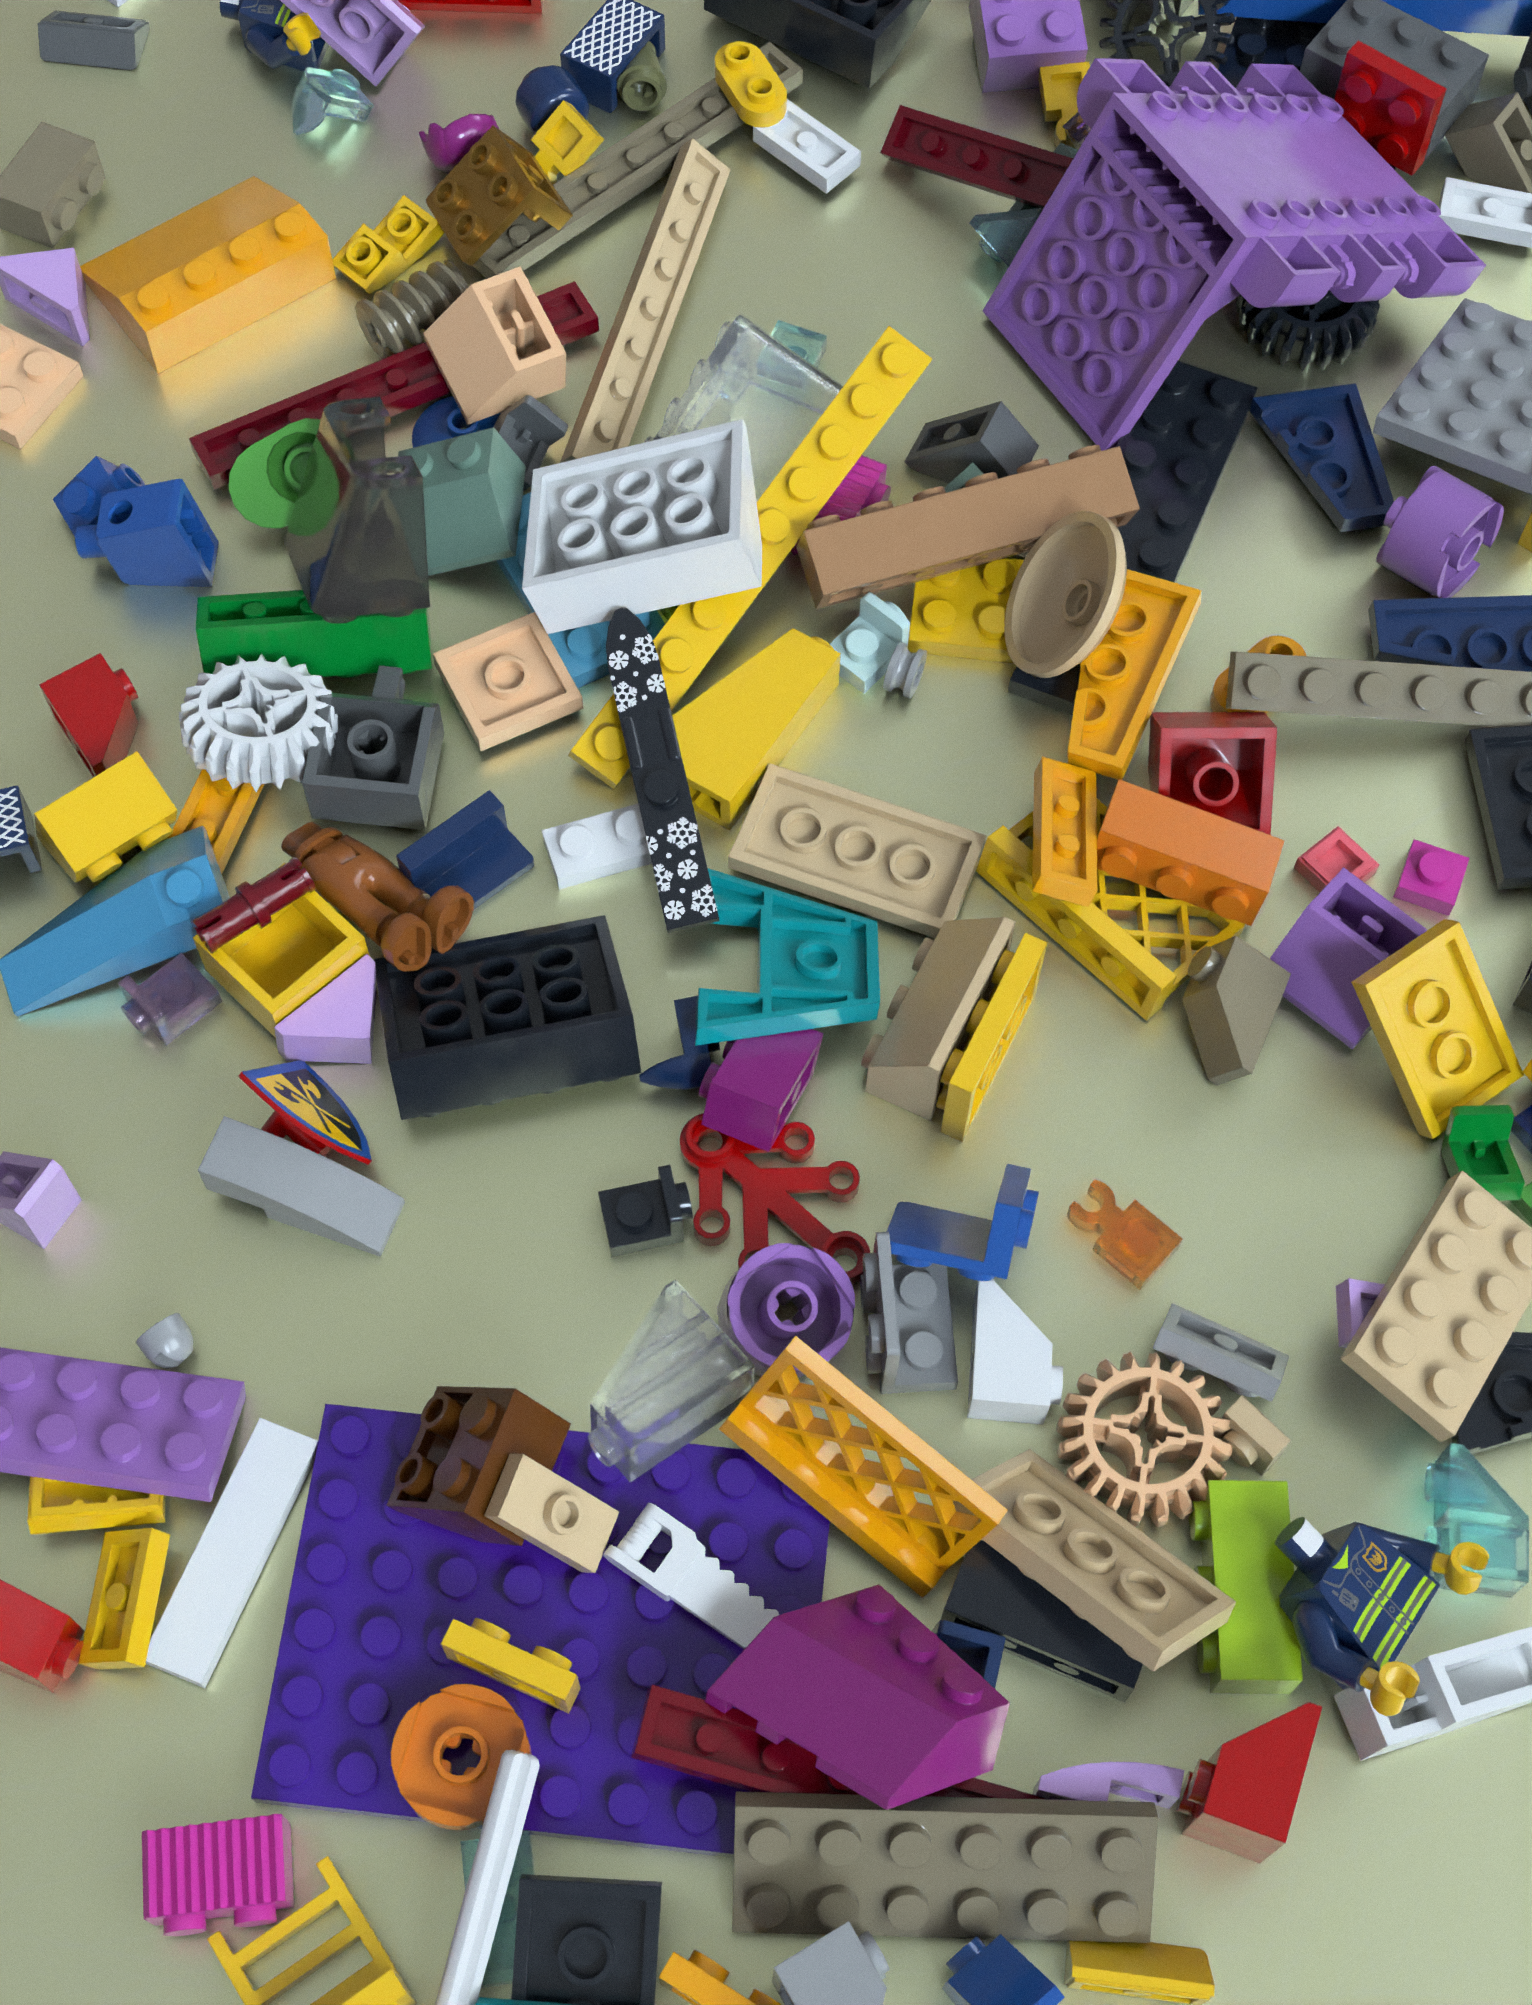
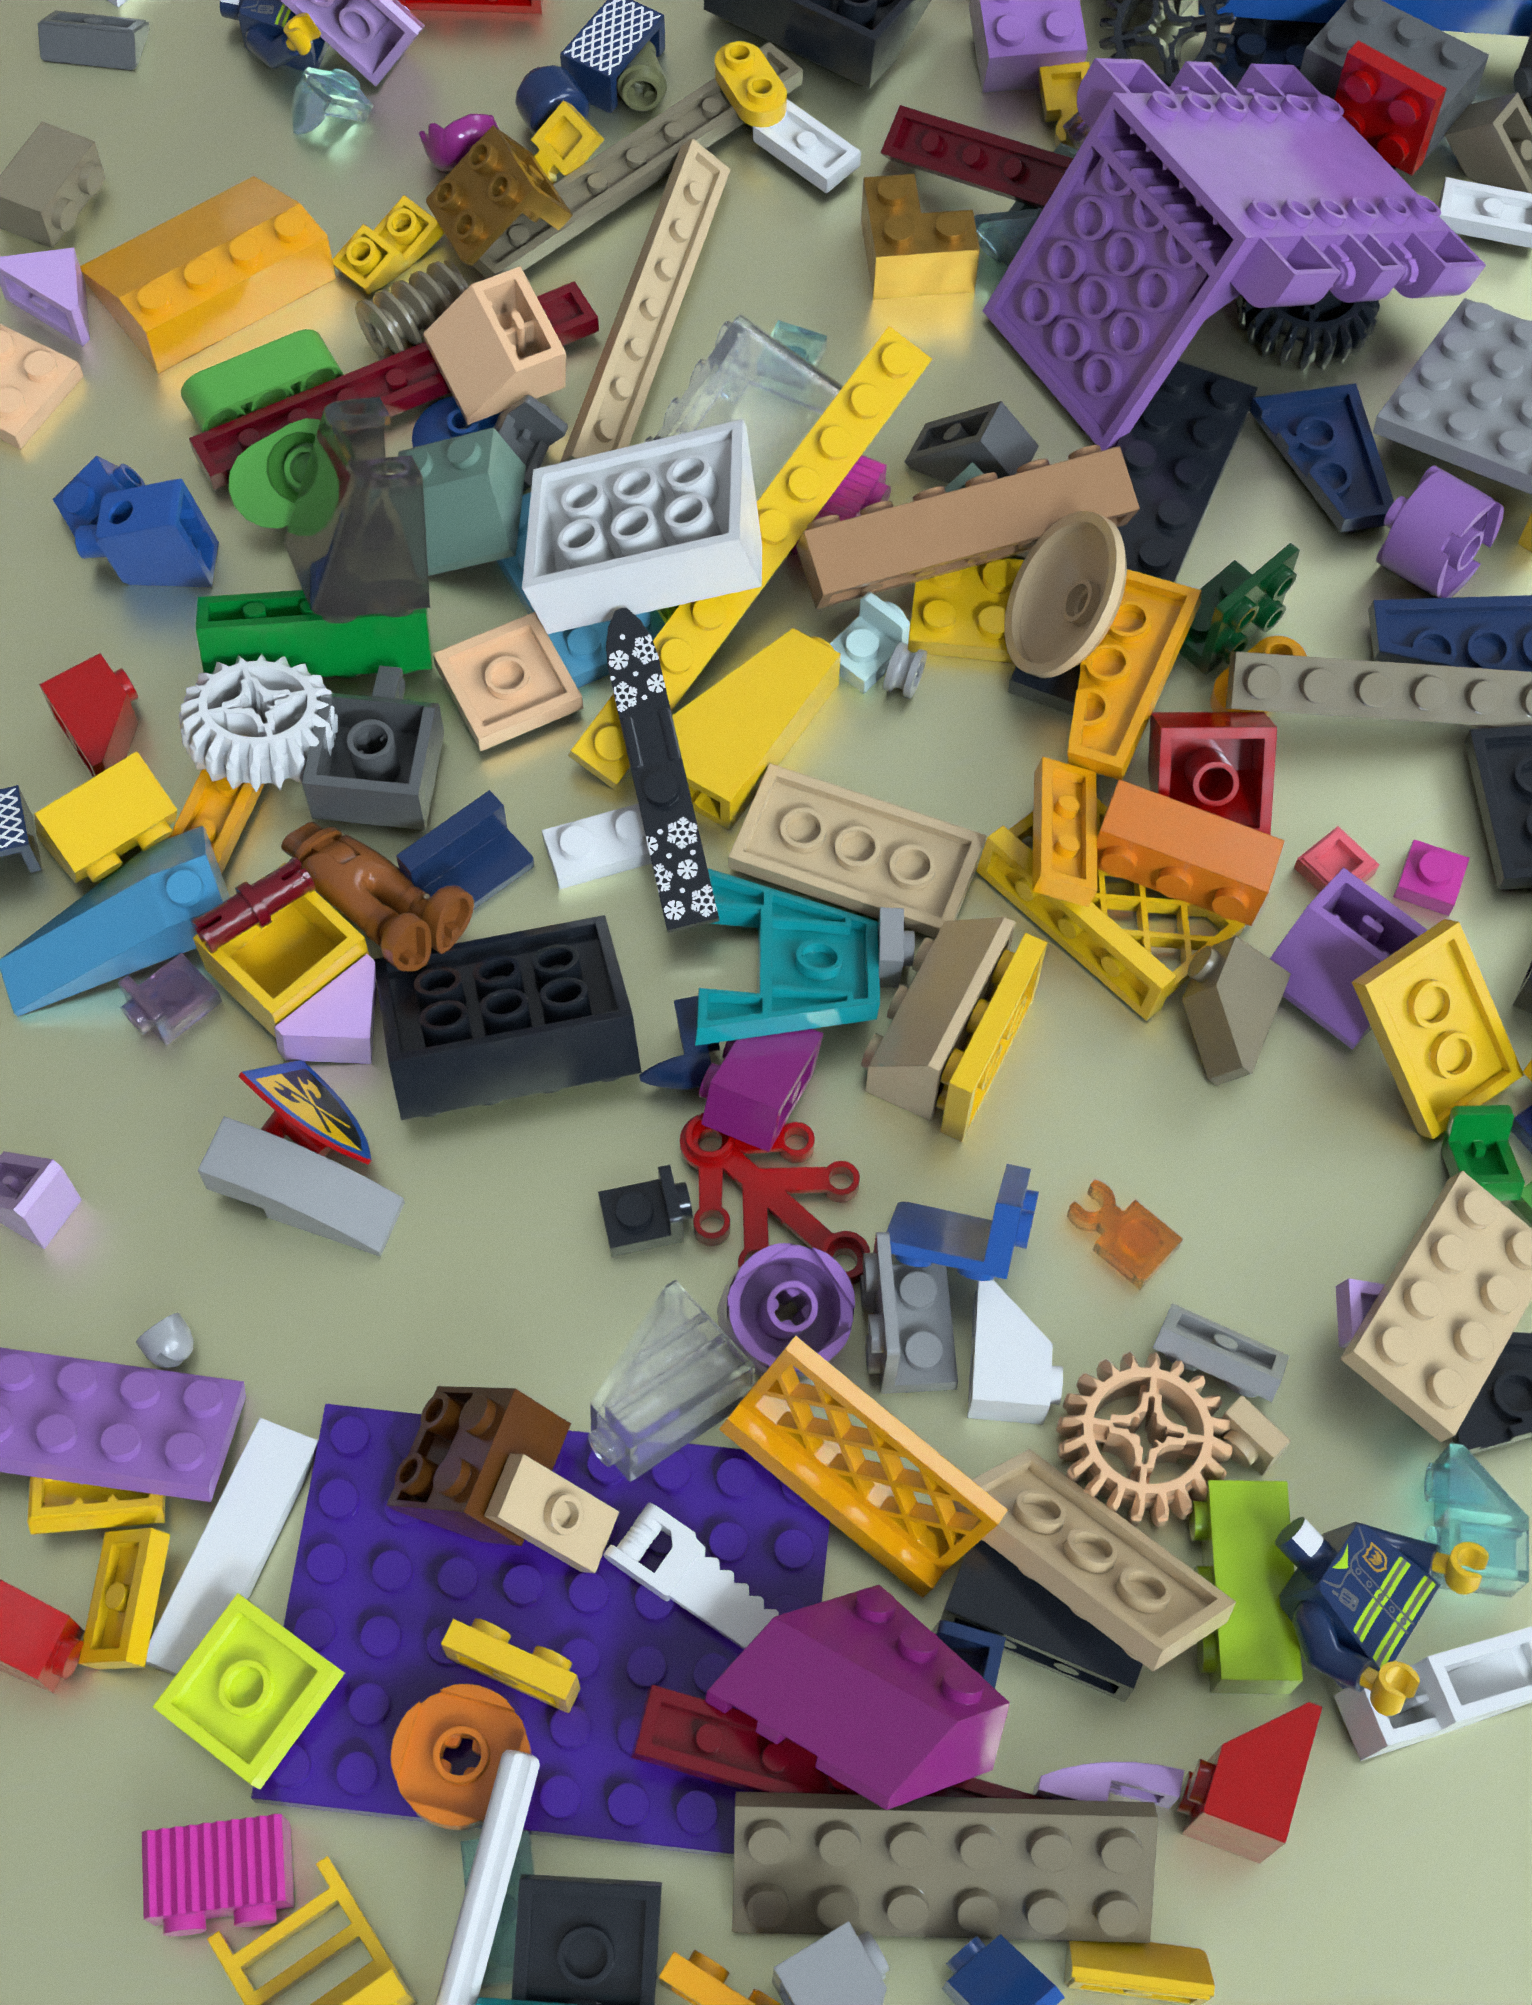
none -> neon yellow plate [152,1593,345,1789]
none -> bright green beam [181,329,344,433]
none -> pearl gold brick [861,174,980,300]
none -> light grey plate [878,907,915,988]
none -> dark green bracket [1179,543,1300,675]

